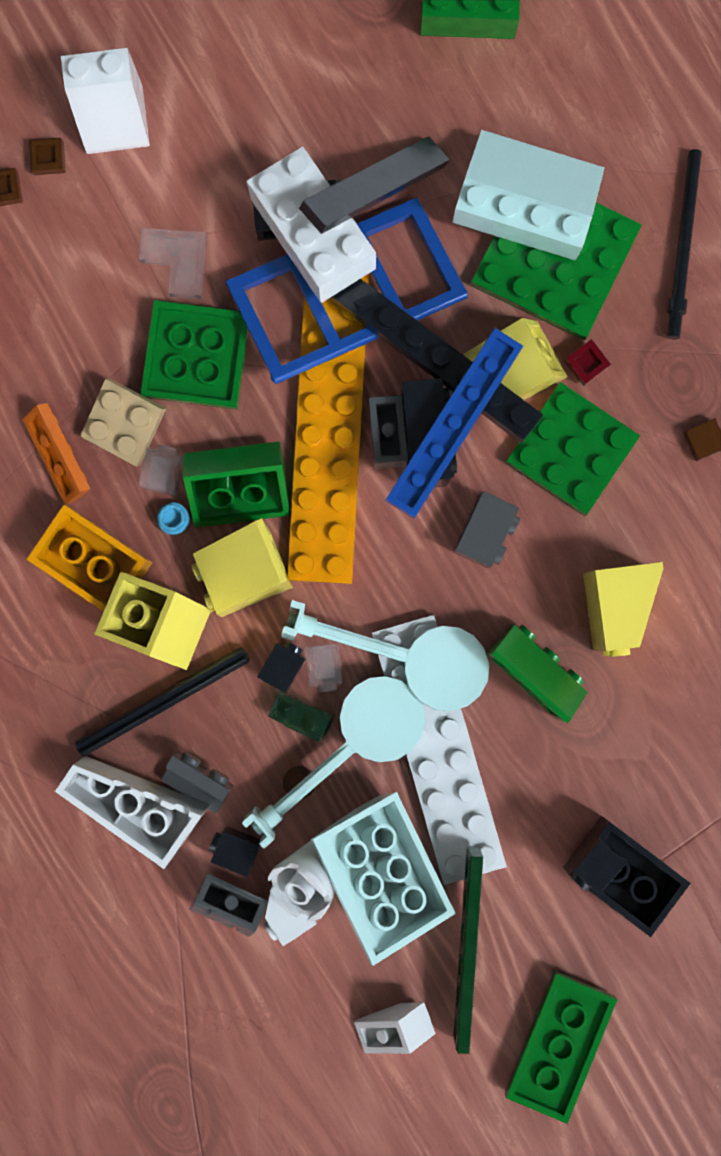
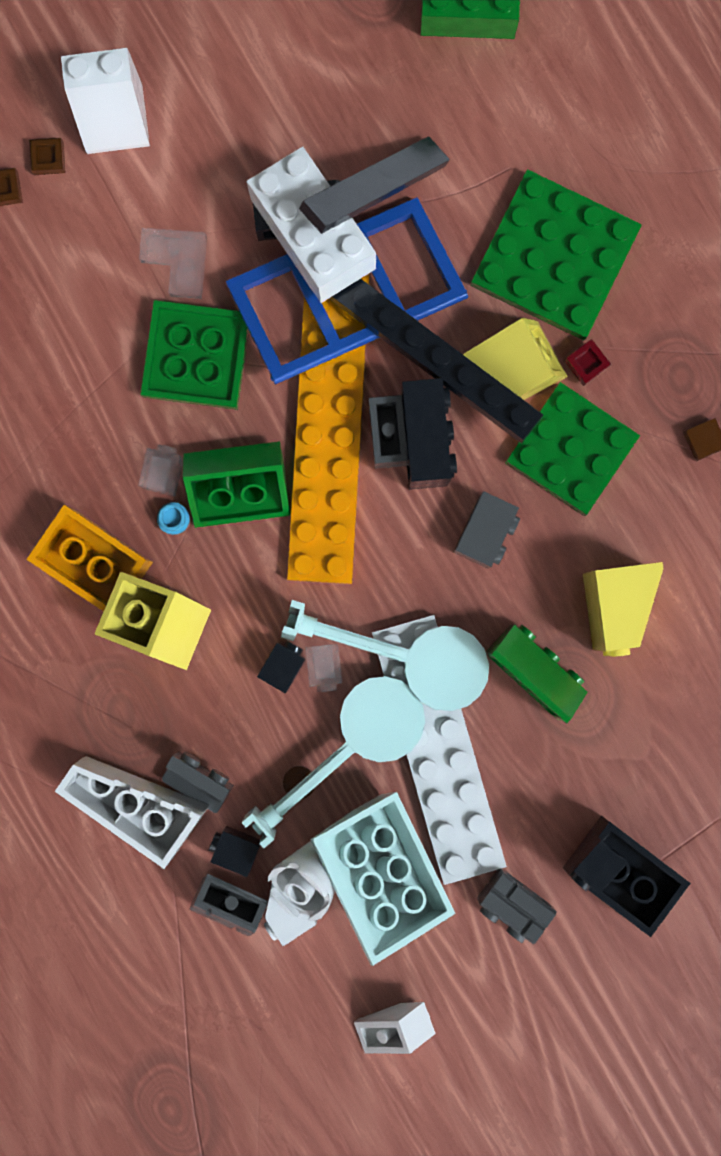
orange plate [22,403,90,505] -> none
black axle [75,647,250,756] -> none
tan plate [80,378,167,467] -> none
light yellow slope [191,519,293,617] -> none
clear green leg [268,692,336,742] -> none
blue plate [385,328,523,519] -> none
light aqua slope [452,130,605,260] -> none
dark green tile [453,846,483,1054] -> none
green plate [505,970,618,1124] -> none
black bar [667,149,702,340] -> none
none -> dark grey brick [477,869,557,945]

